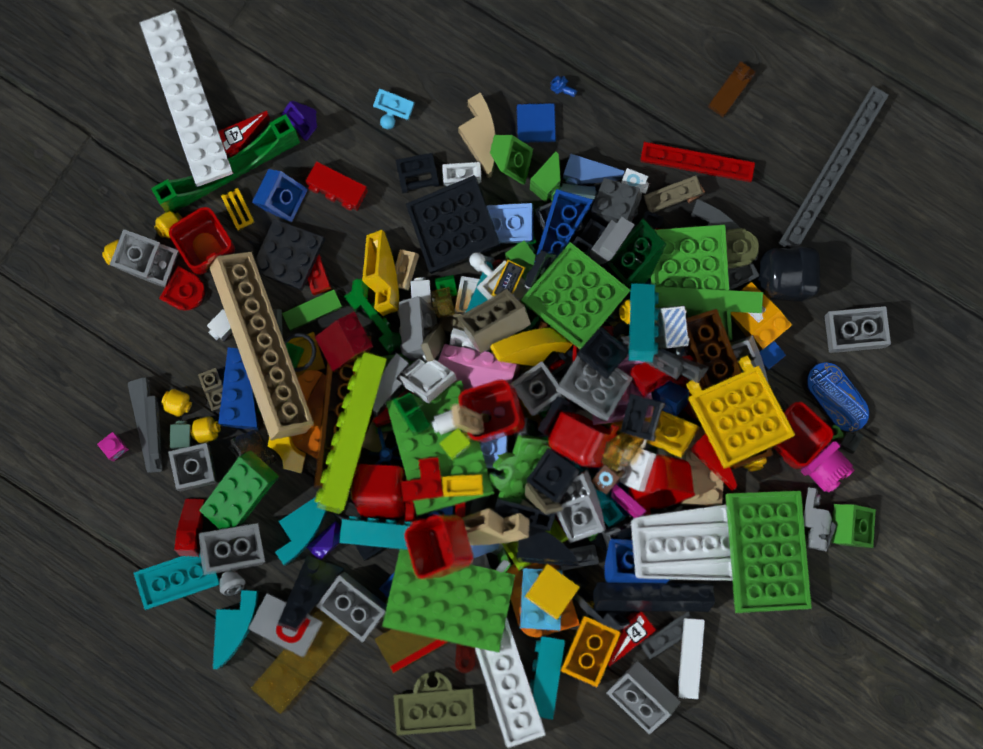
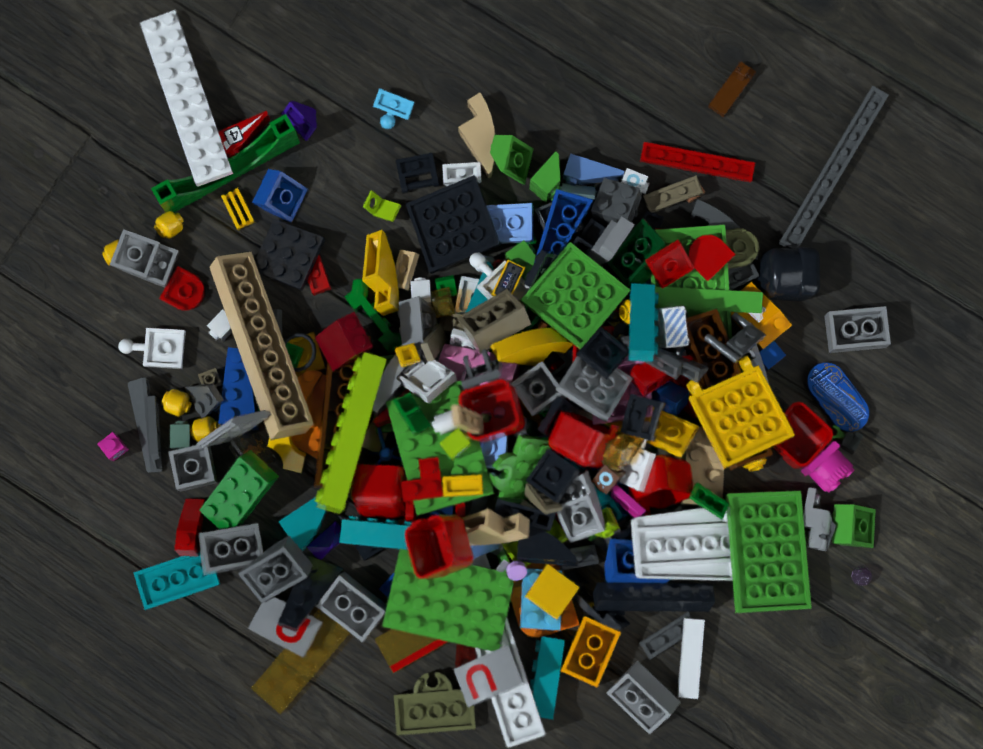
red piece [169,207,235,275] -> none
teal slope [213,590,259,669] -> none
light grey cone [220,571,245,596] -> none
bright green tile [282,290,342,331] -> none
red brick [306,161,368,211] -> none
blue tile [517,104,555,142] -> none
blue plate [551,76,577,97] -> none
slope [607,611,656,667] -> none
red slope [689,433,737,490] -> none
none -> white plate [118,328,186,369]
none -> dark grey wing [184,384,223,418]
none -> light grey piece [197,410,271,448]
none -> dark grey slope [238,535,313,603]
none -> lime bracket [363,191,401,222]
none -> yellow tile [395,343,421,368]
none -> light grey slope [454,646,524,708]
none -> dark grey plate [461,349,503,389]
none -> lavender tile [506,561,527,581]
none -> lime bracket [595,507,620,538]
none -> red tile [645,240,695,289]
none -> red tile [689,235,736,281]
none -> green slope [689,482,730,520]
none -> dark grey plate [704,312,766,363]
none -> clear purple plate [852,566,872,586]

